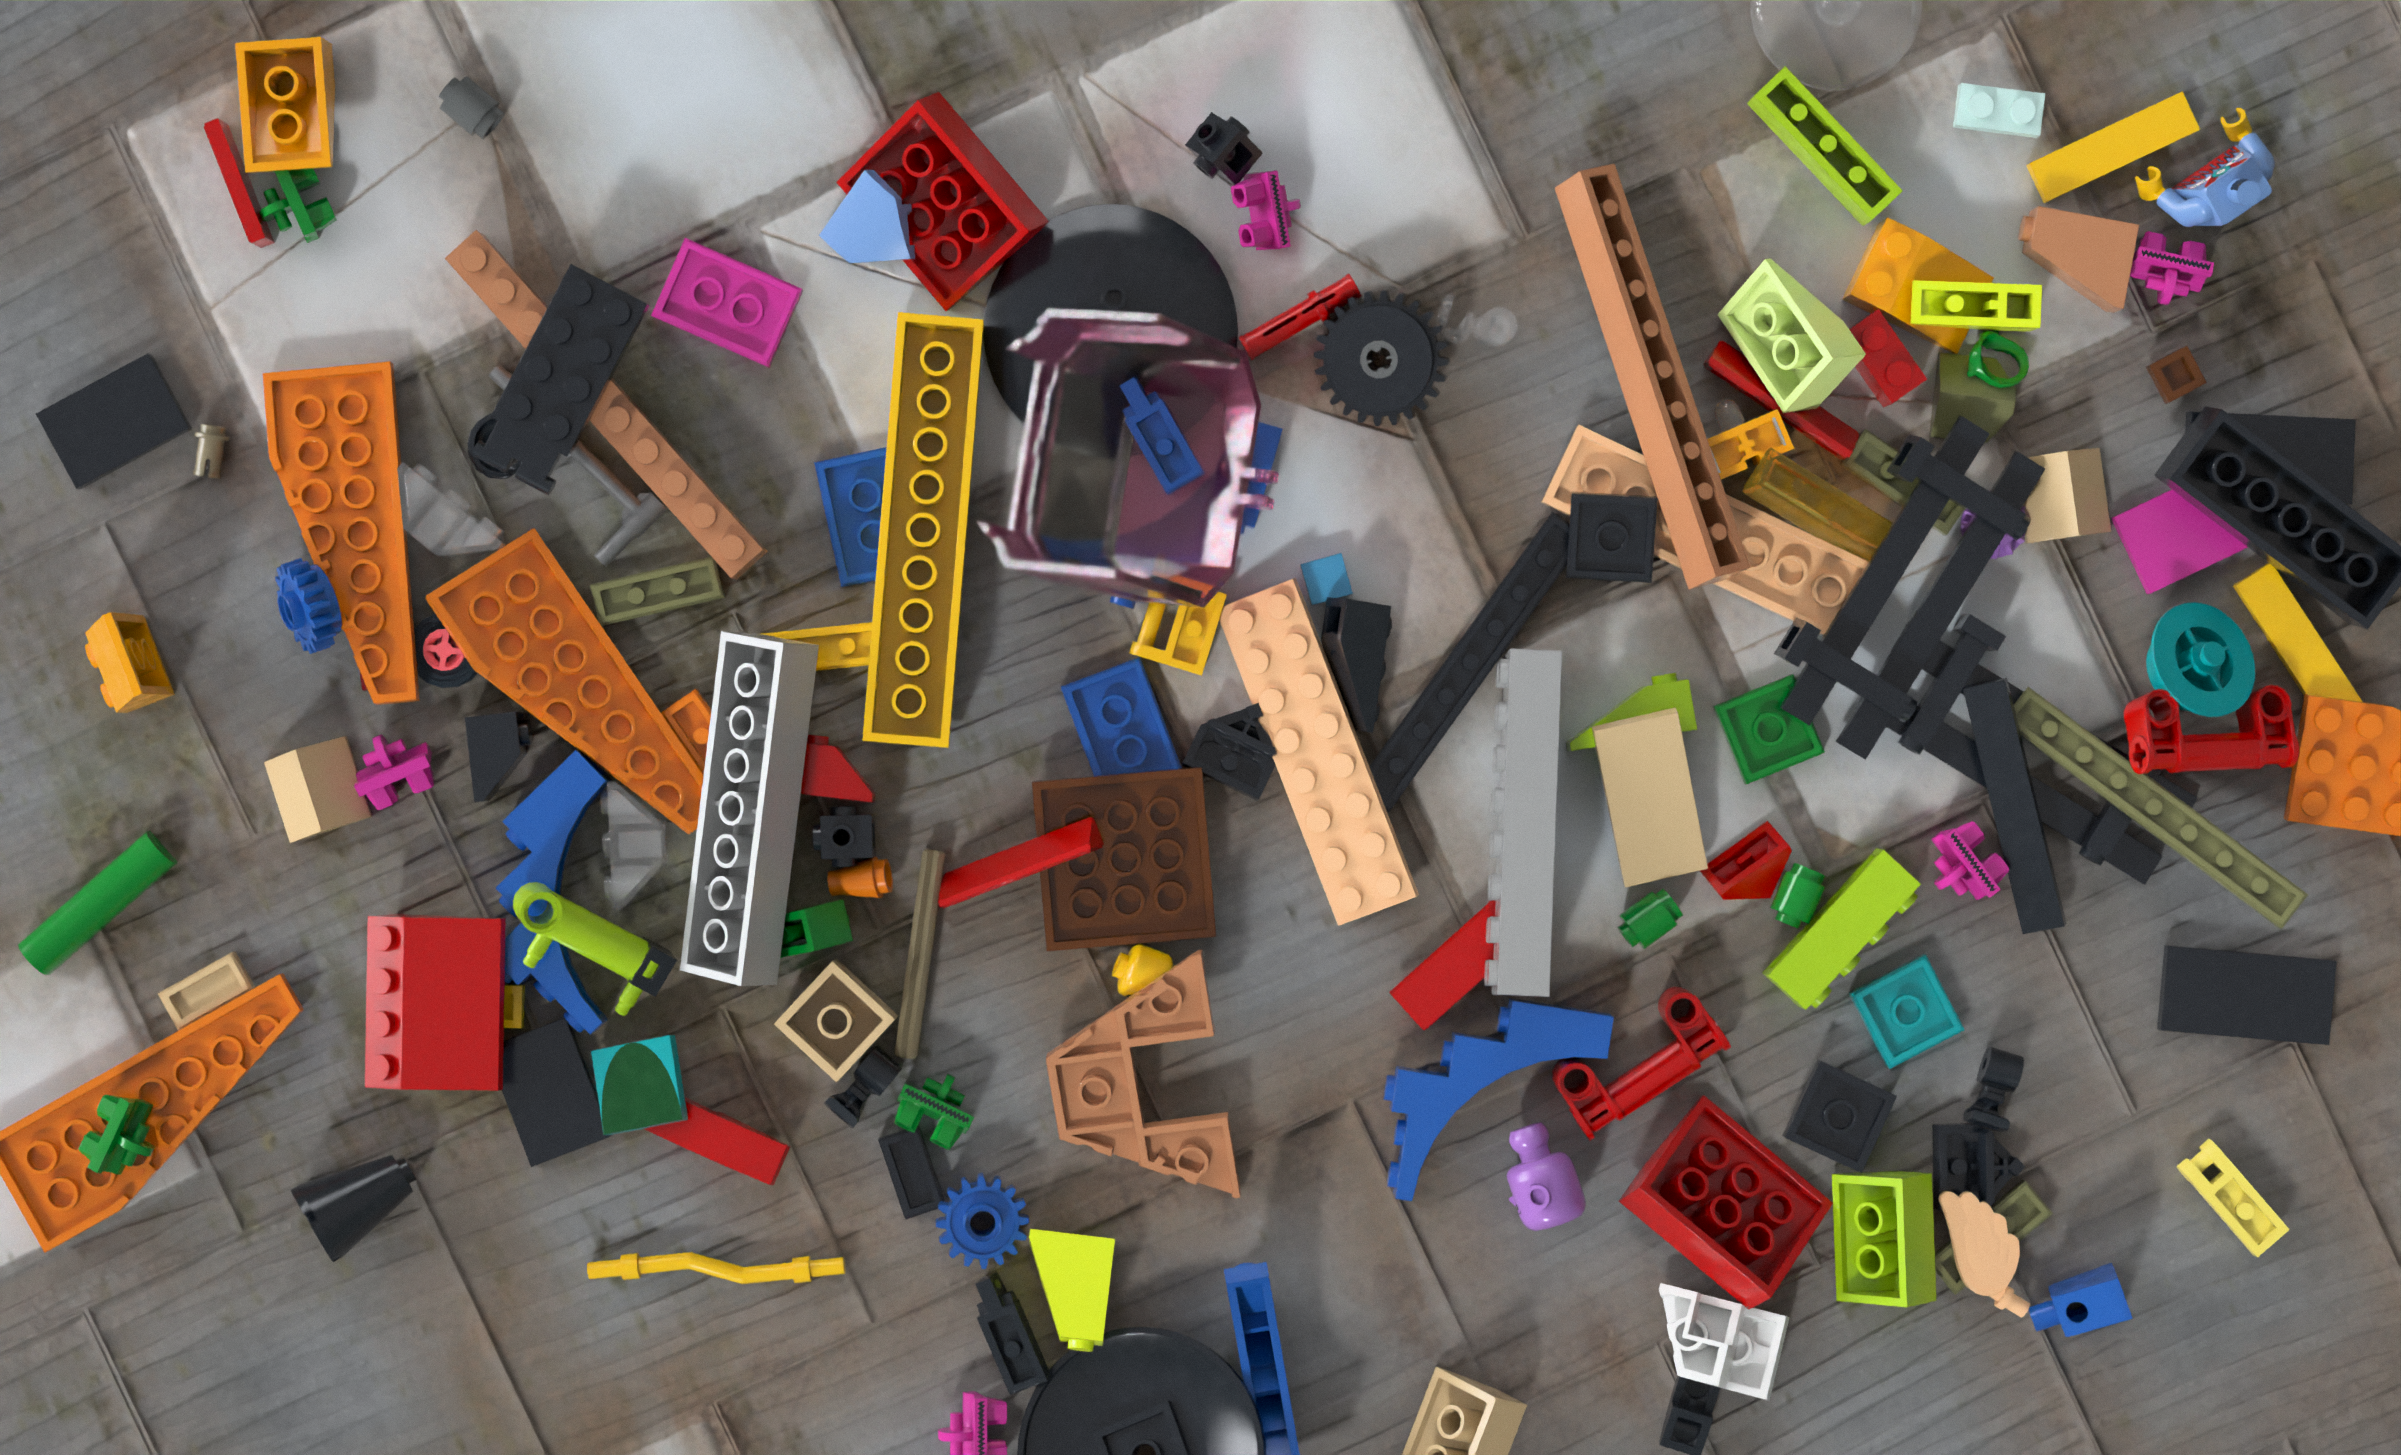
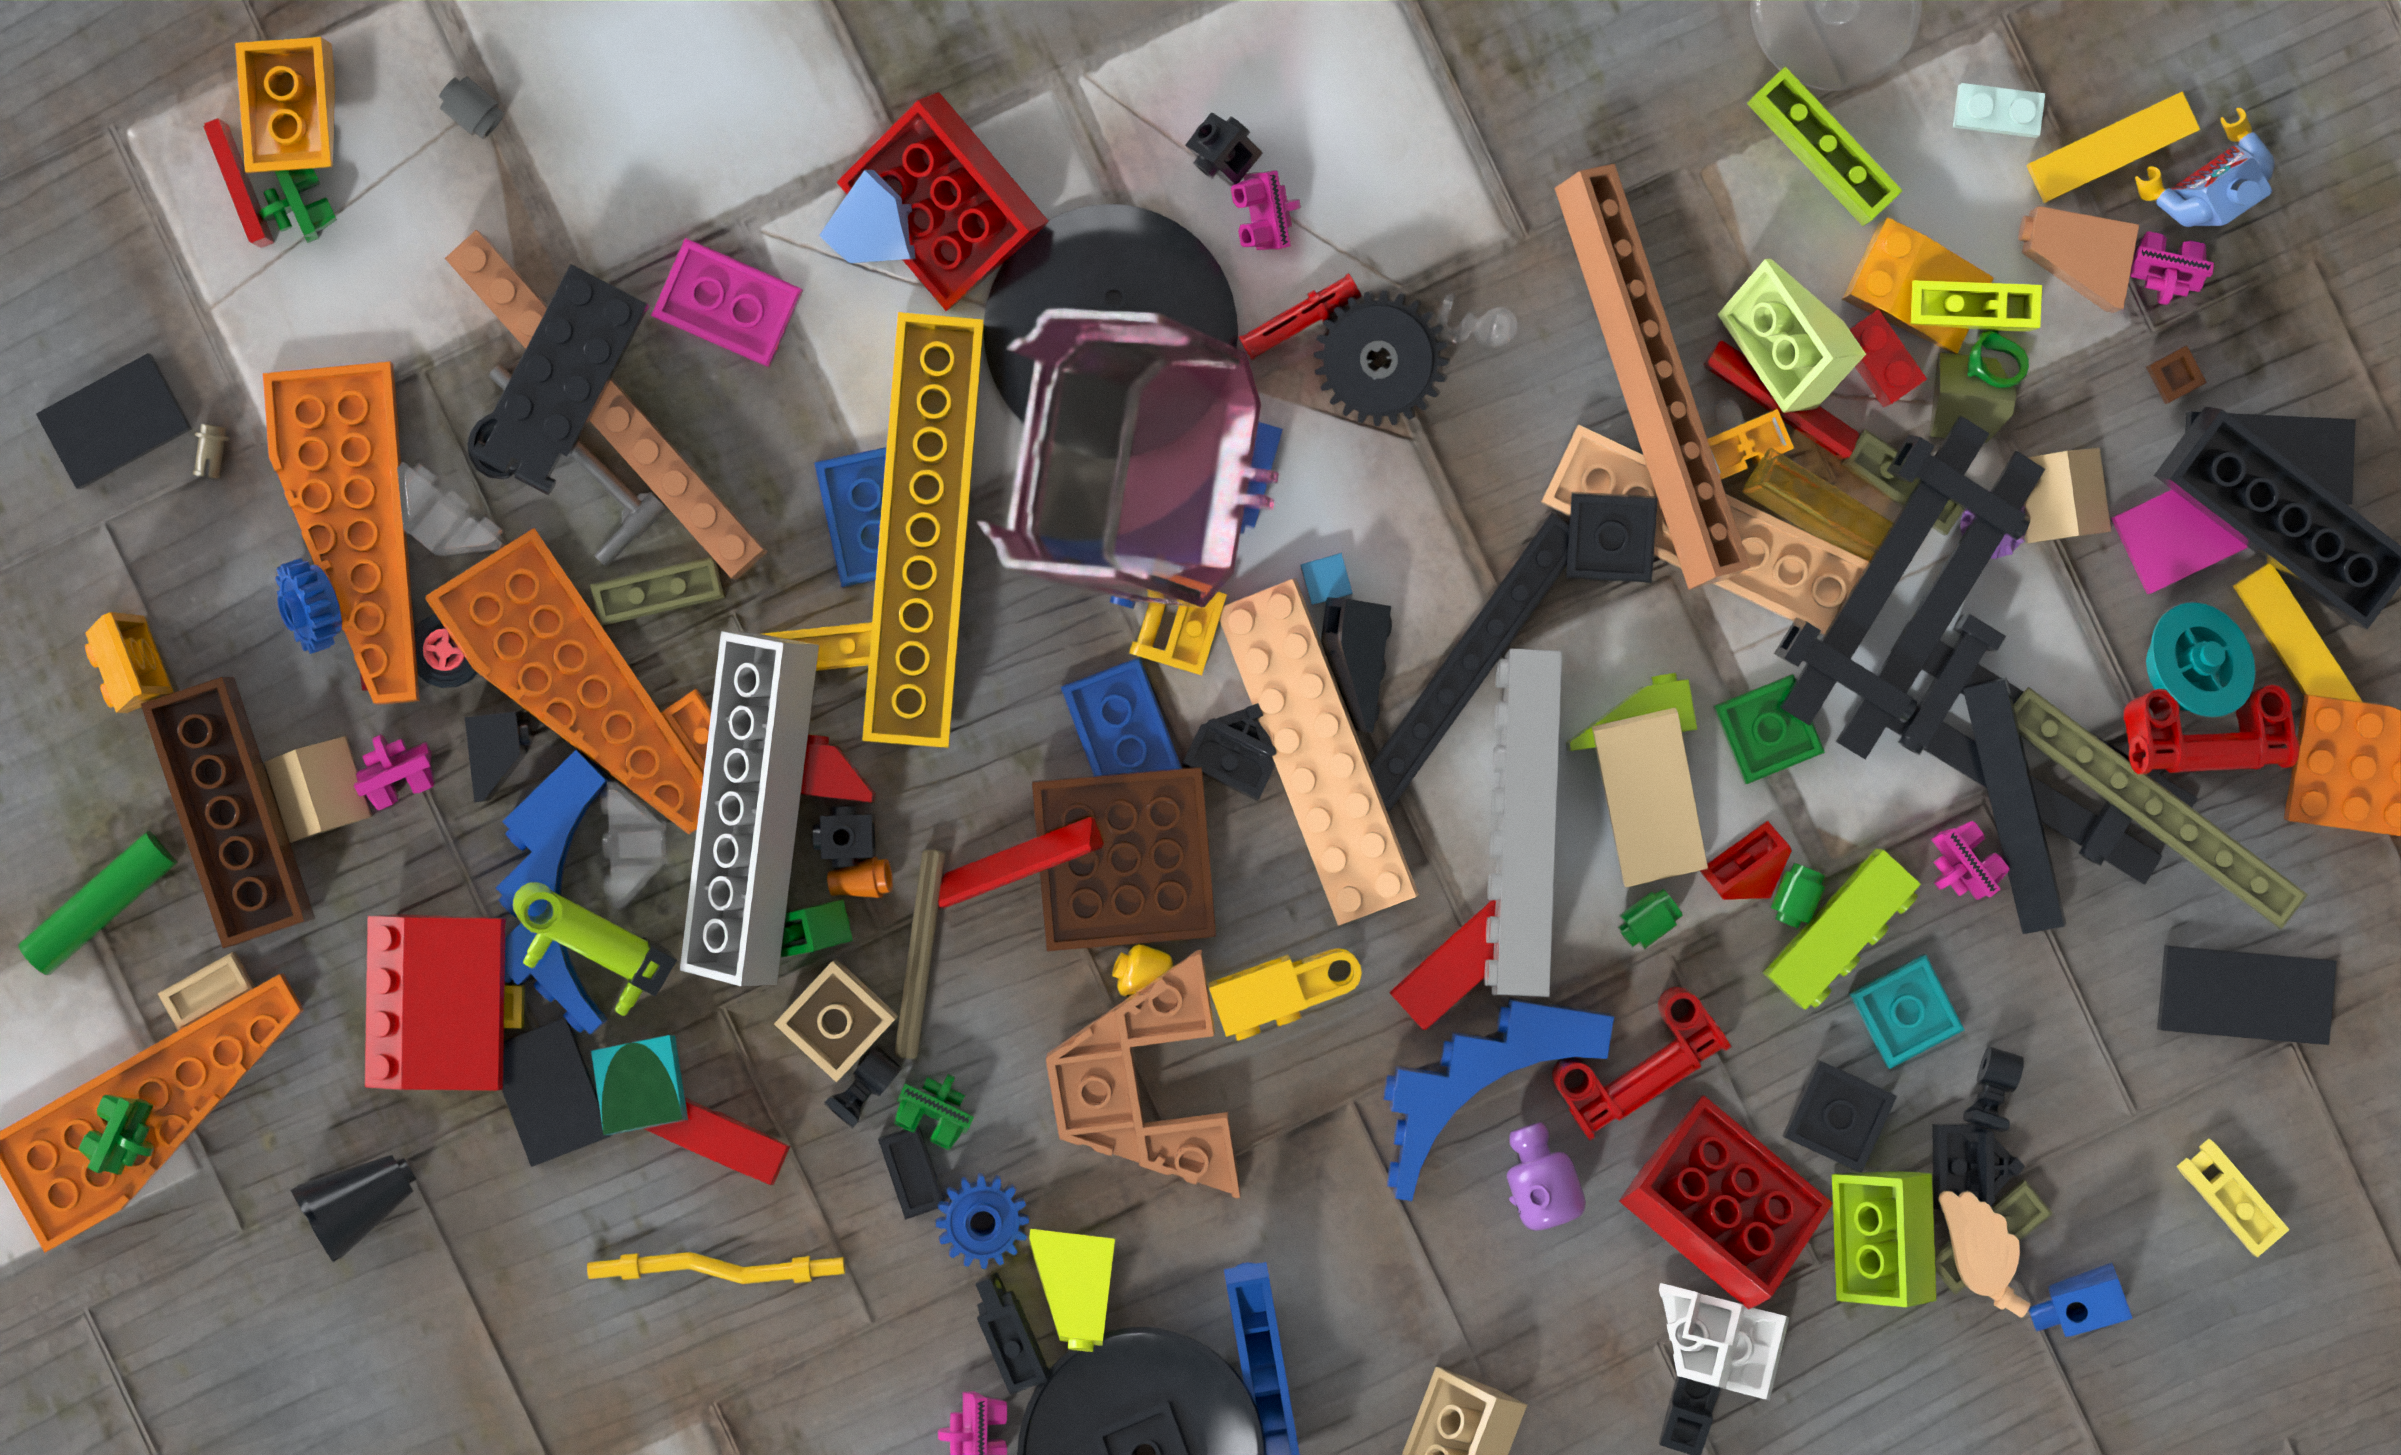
blue hinge [1120,377,1206,495] -> none
none -> reddish brown brick [141,677,315,948]
none -> yellow brick [1208,948,1362,1041]

